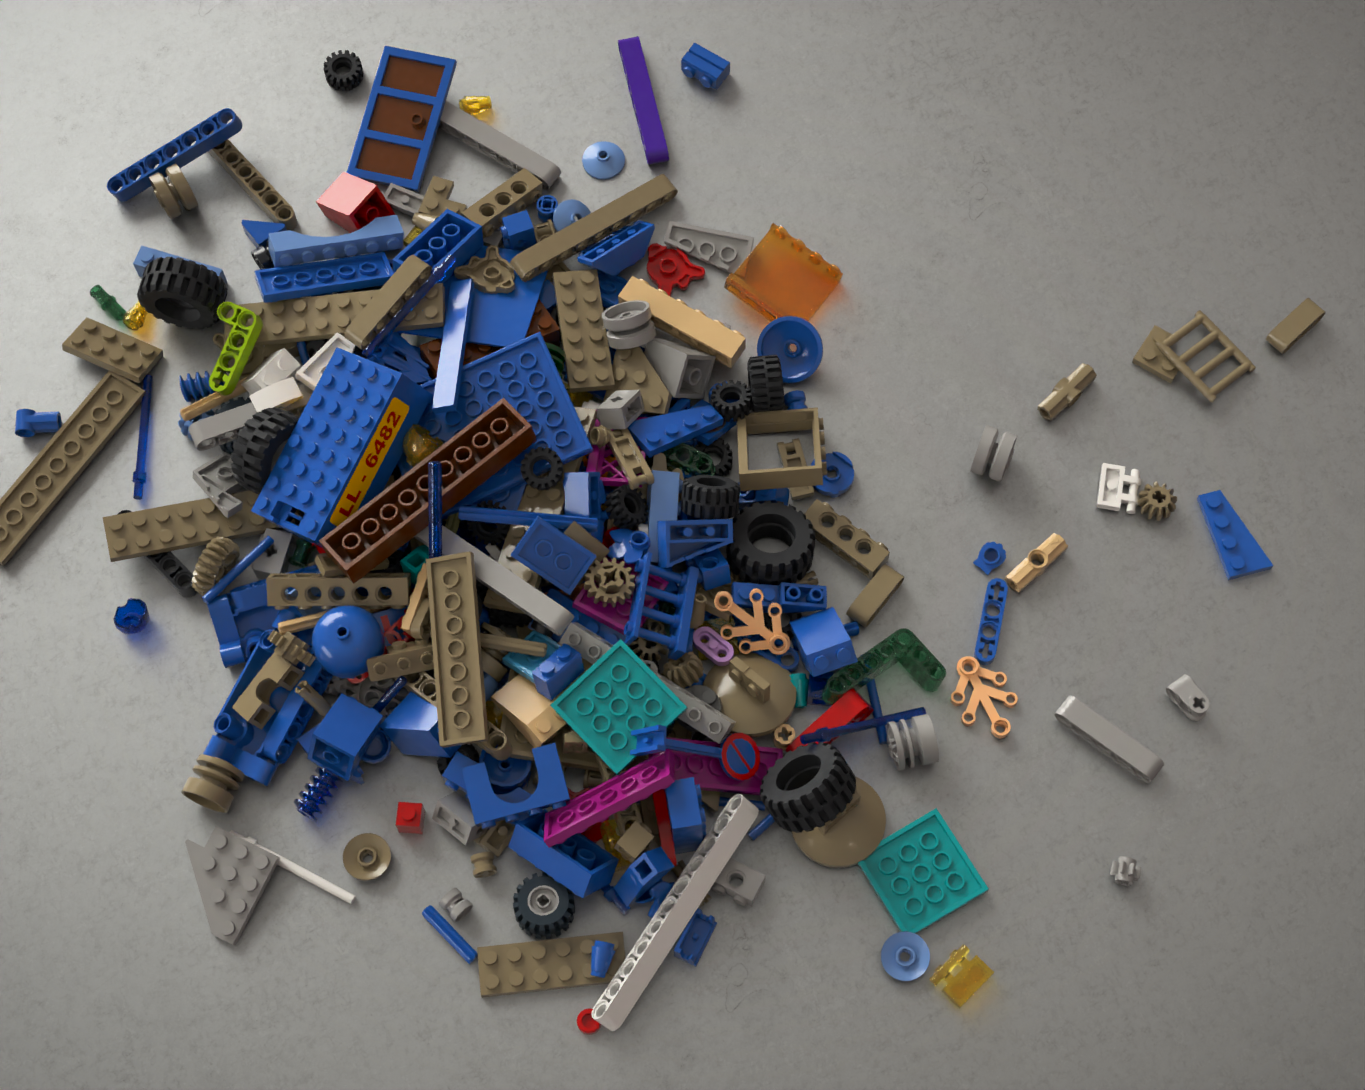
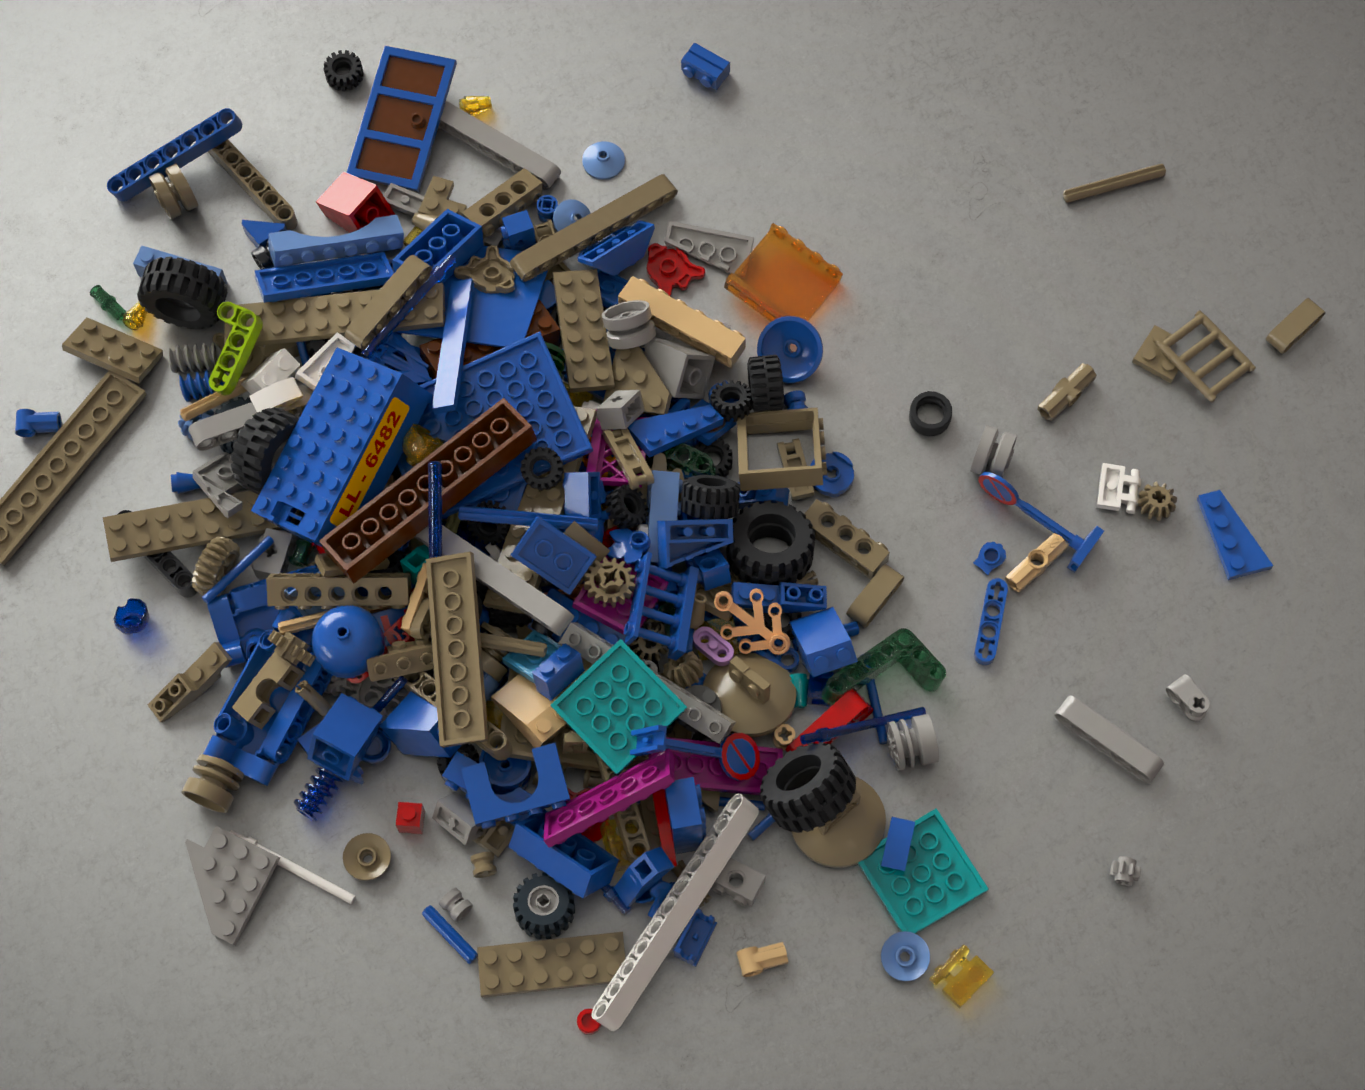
clear blue bar [132,375,153,500] -> none
dark tan plate [589,425,610,448] -> none
blue cone [591,940,616,978] -> none
dark tan brick [614,821,654,863] -> none
dark purple beam [618,36,669,165] -> none
light nougat plant [950,656,1018,738] -> none
none -> dark tan slope [147,642,232,722]
none -> light grey piece [169,342,218,373]
none -> blue cone [171,472,201,494]
none -> tan piece [736,942,788,977]
none -> blue slope [881,816,915,871]
none -> black tyre [909,391,952,436]
none -> blue piece [978,472,1104,573]
none -> dark tan axle [1063,164,1166,202]

